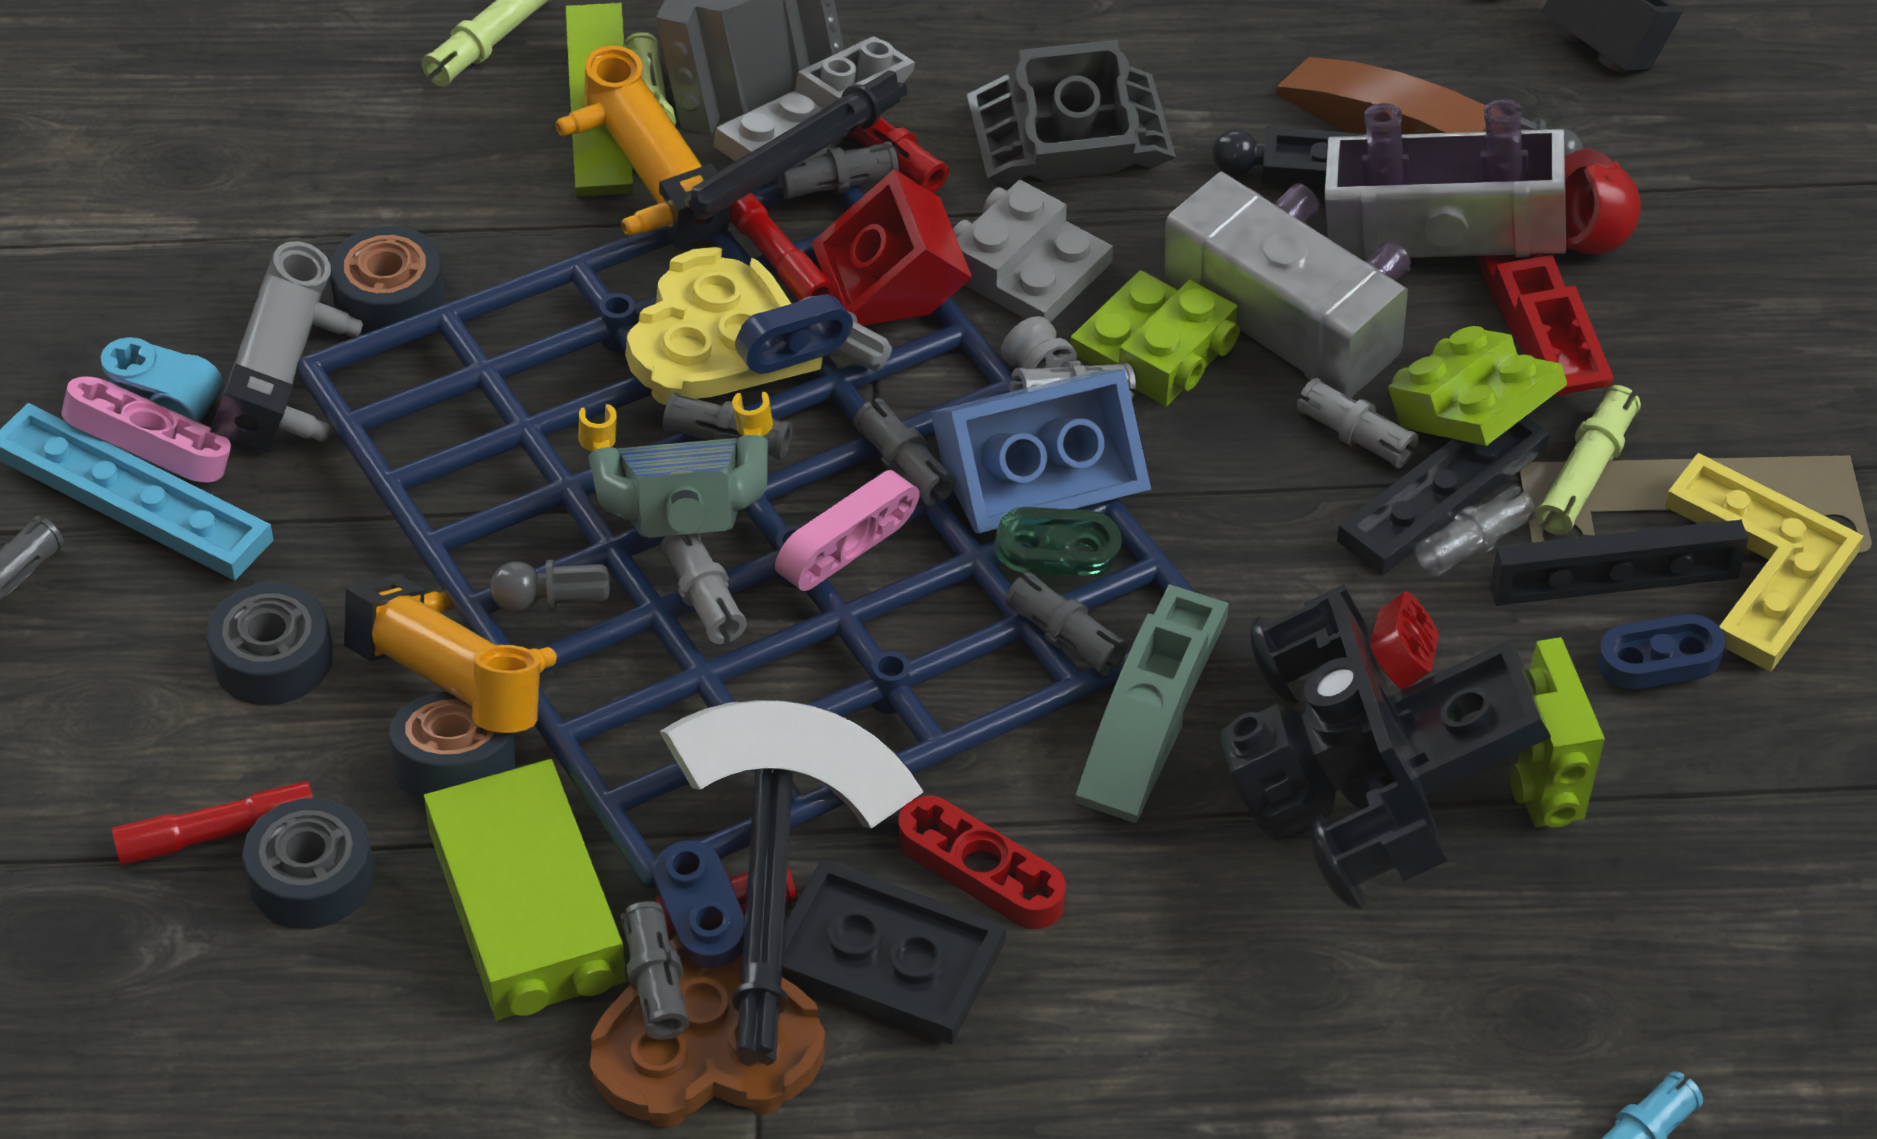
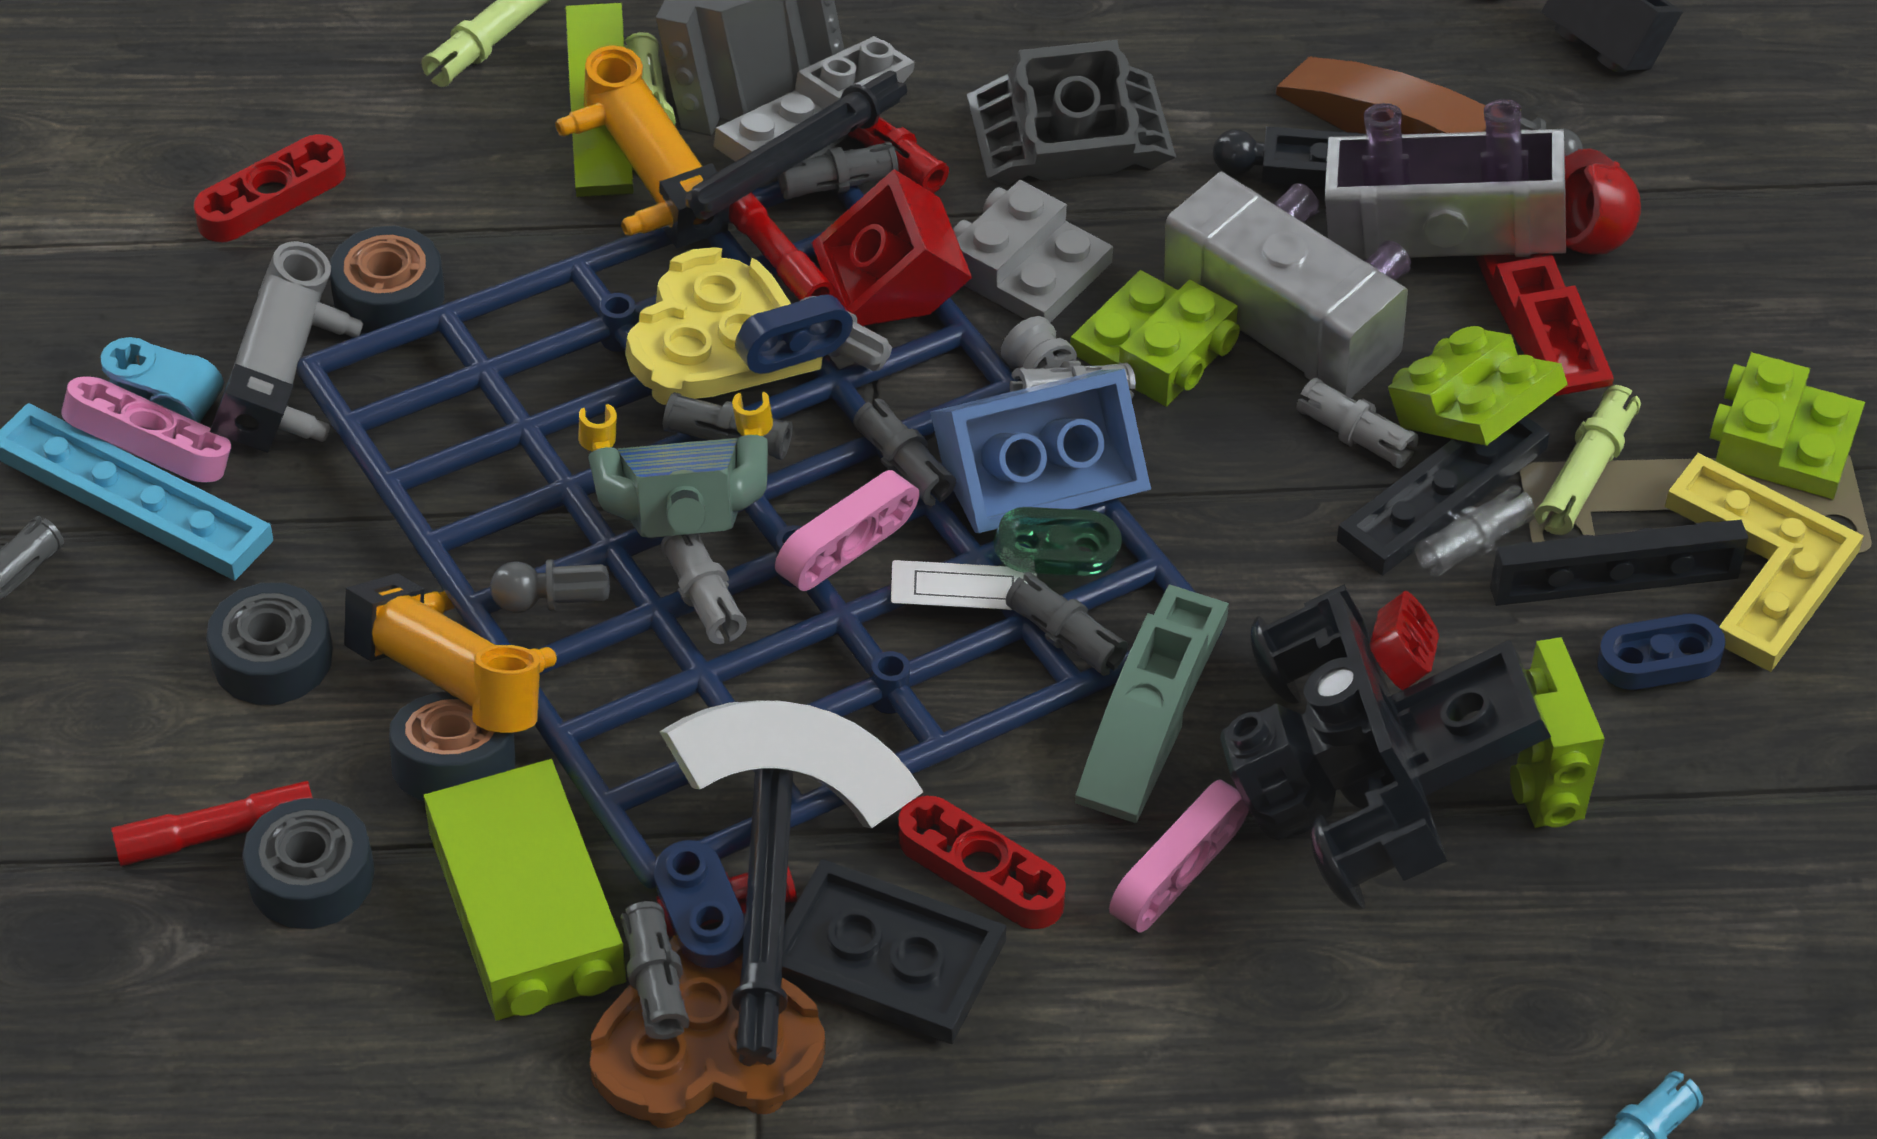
none -> red beam [194,134,346,242]
none -> white sticker [891,560,1037,610]
none -> bright pink beam [1109,780,1249,932]
none -> lime plate [1710,352,1865,500]

